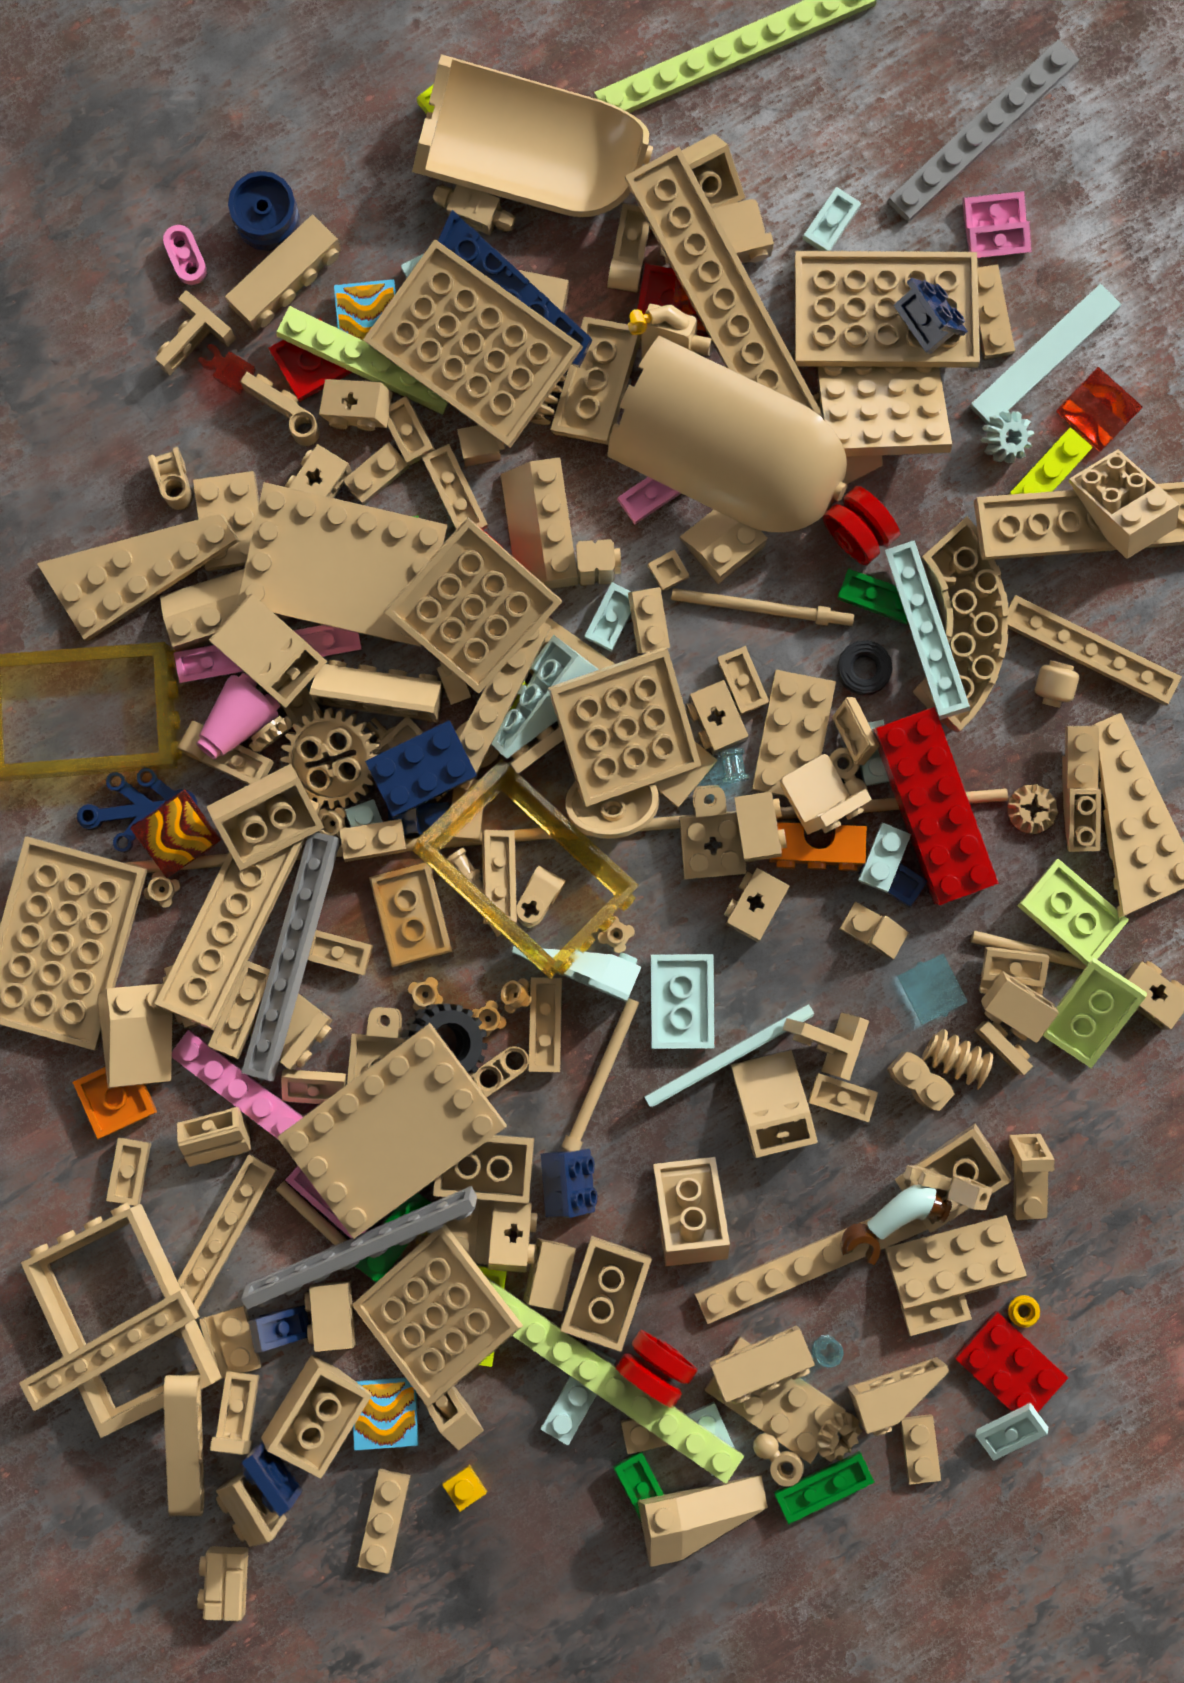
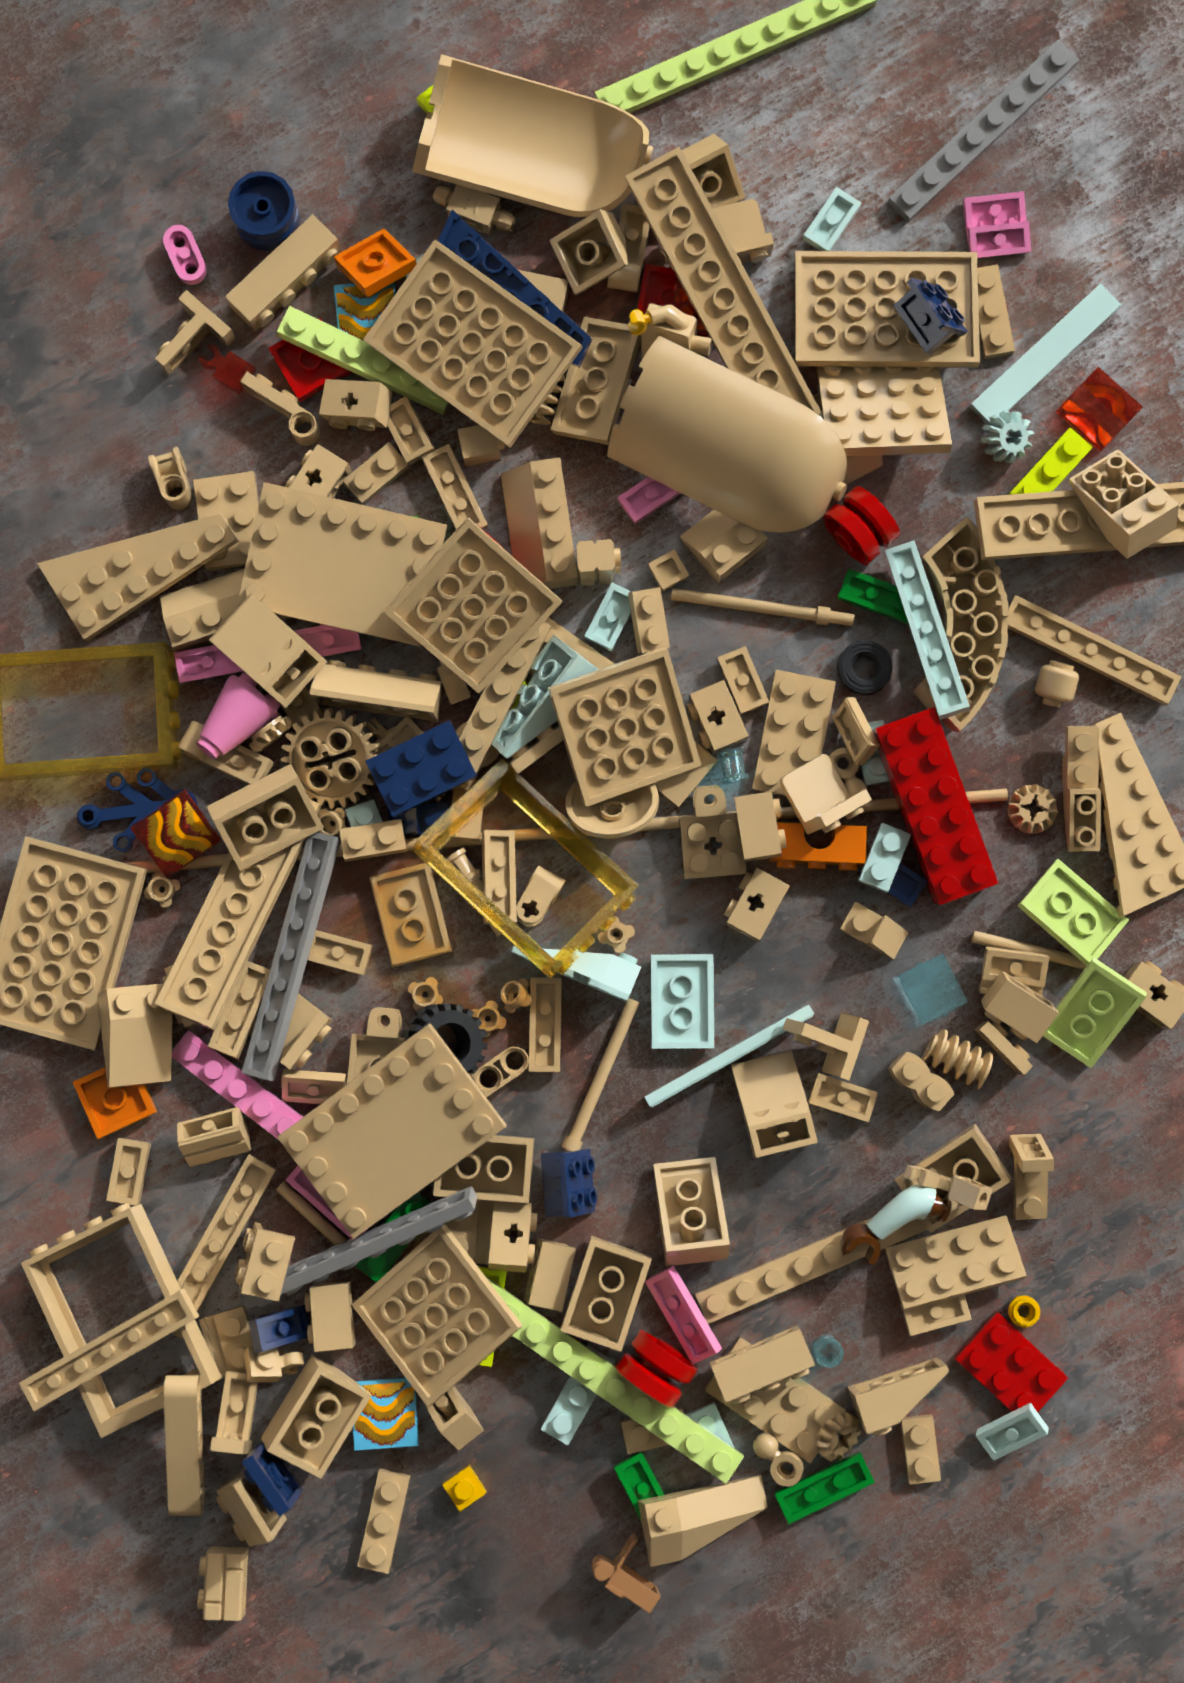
none -> tan bracket [234,1222,295,1301]
none -> tan plate [244,1347,304,1382]
none -> orange plate [334,228,417,297]
none -> tan slope [549,209,628,295]
none -> medium nougat piece [591,1533,661,1614]
none -> bright pink plate [645,1265,722,1365]

